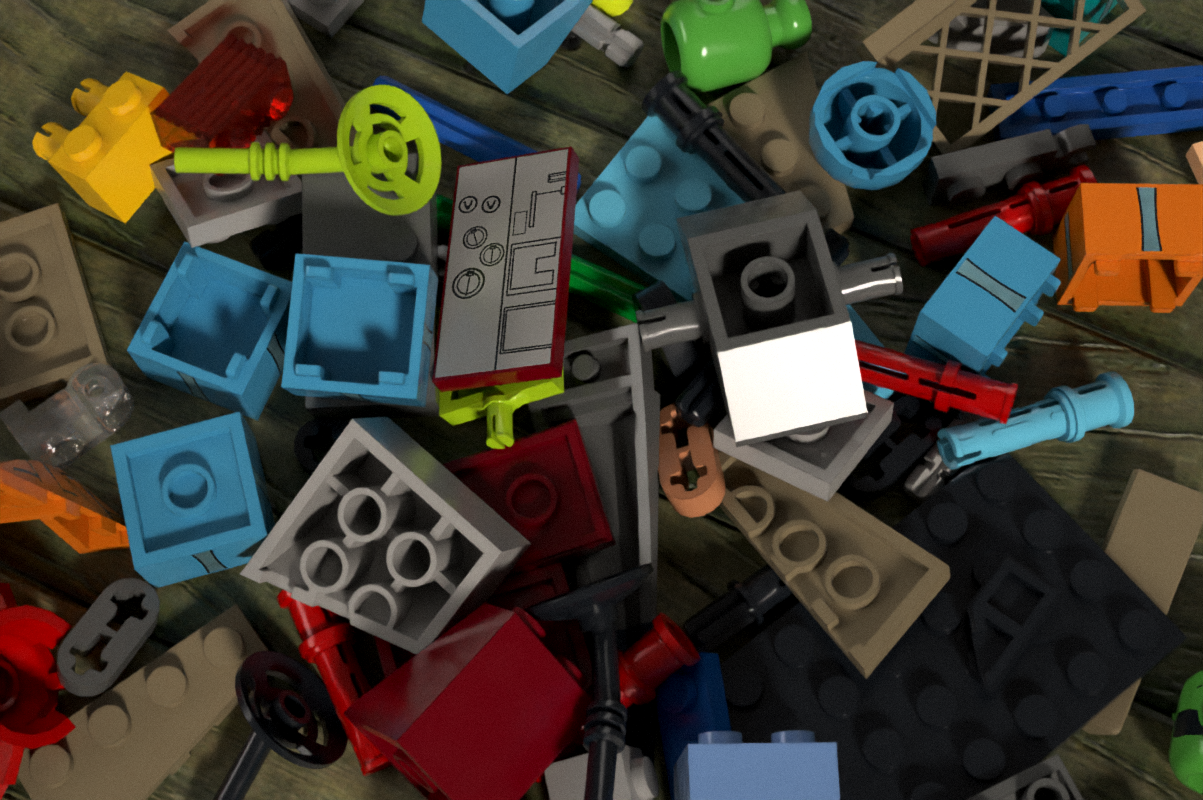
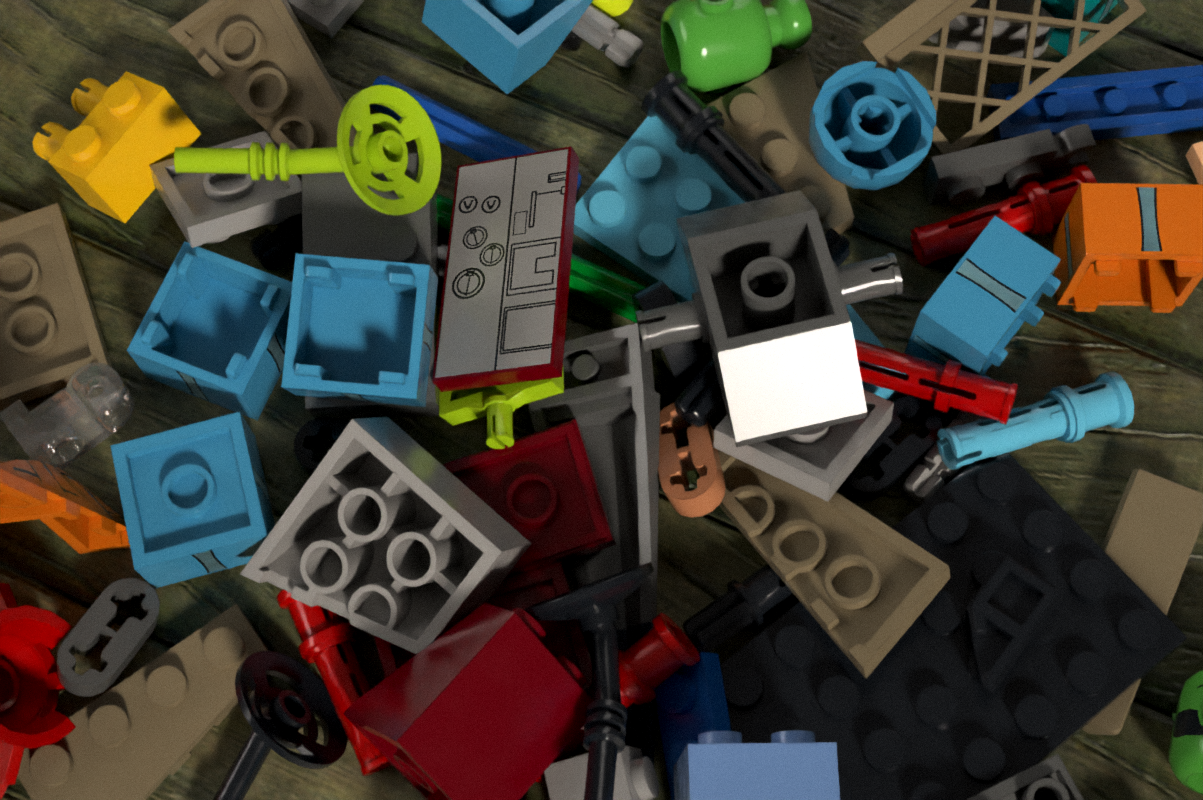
clear red brick [150,33,294,176] -> none

